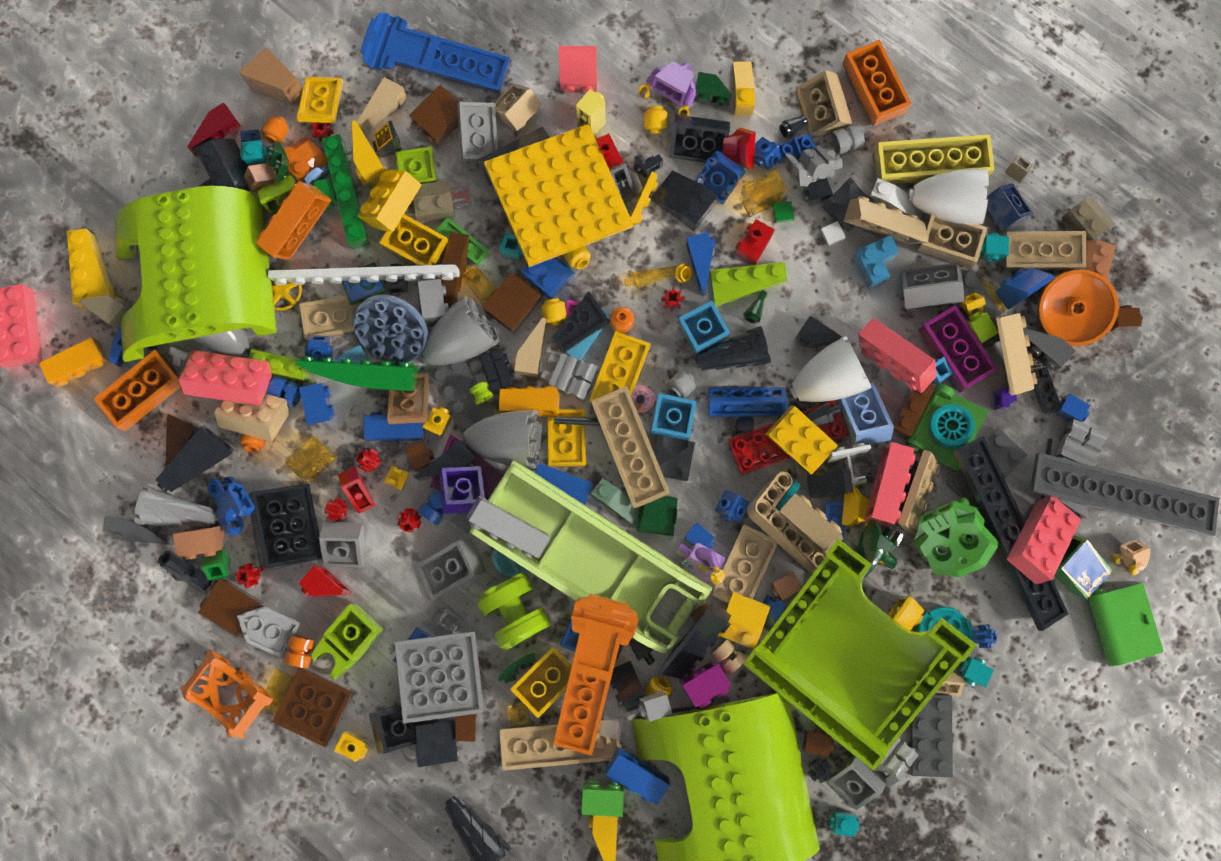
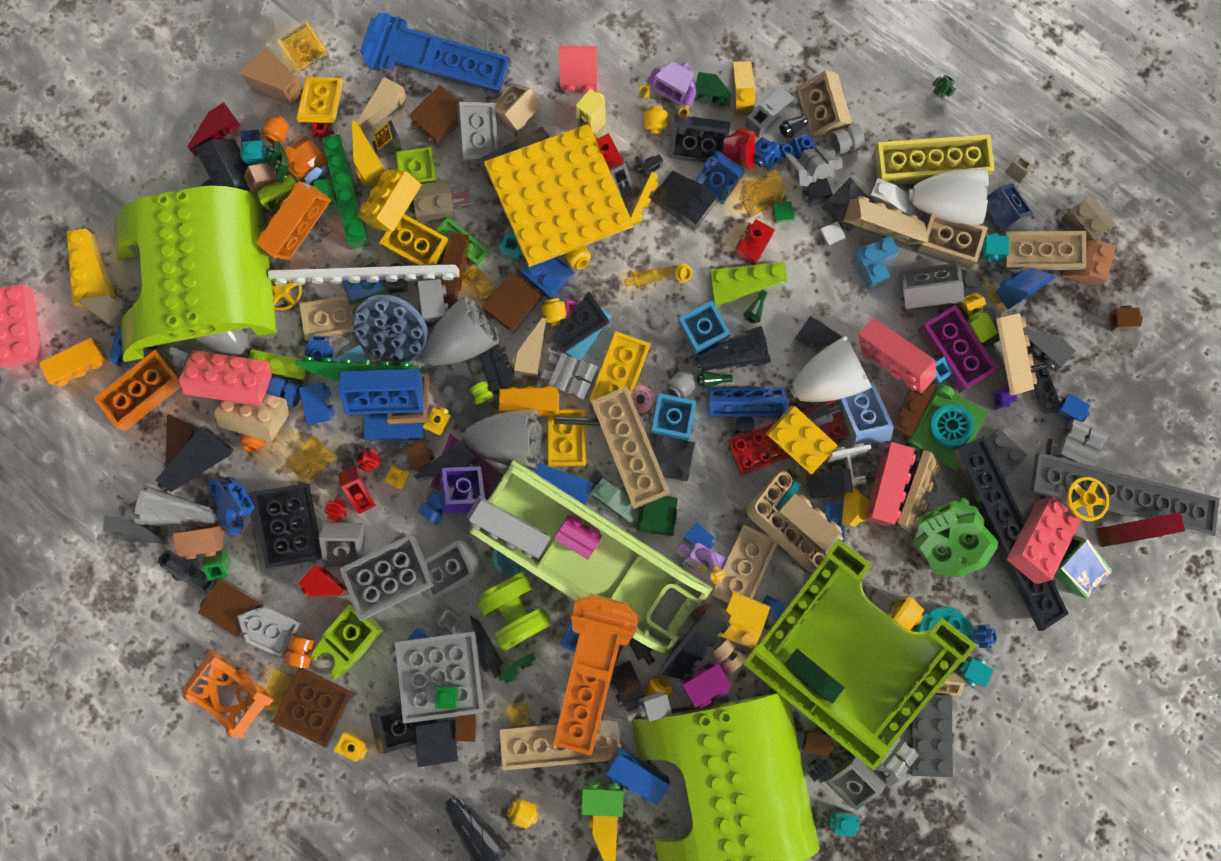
red gear [235,563,262,588] -> none
red gear [397,508,422,532] -> none
yellow brick [510,646,572,718] -> none
orange head [610,307,634,333] -> none
white sticker [628,169,643,195] -> none
red gear [661,287,684,312] -> none
blue slope [686,232,715,295] -> none
blue brick [715,490,750,523] -> none
nougat brick [770,572,802,600] -> none
orange brick [842,40,912,127] -> none
dark green piece [854,520,903,579] -> none
orange dish [1038,269,1119,346] -> none
bright green door [1088,583,1164,666] -> none
light nougat piece [1112,539,1150,575] -> none
none -> clear yellow slope [277,21,329,73]
none -> blue slope [338,369,424,415]
none -> light grey slope [340,534,433,621]
none -> green brick [435,686,459,709]
none -> black bar [470,615,503,679]
none -> yellow head [507,798,538,829]
none -> dark pink brick [554,514,602,559]
none -> dark green cone [697,370,733,389]
none -> dark grey slope [745,87,795,138]
none -> dark green slope [785,648,845,704]
none -> dark green gear [932,75,957,99]
none -> yellow wheel [1067,477,1109,521]
none -> dark red slope [1097,512,1185,547]

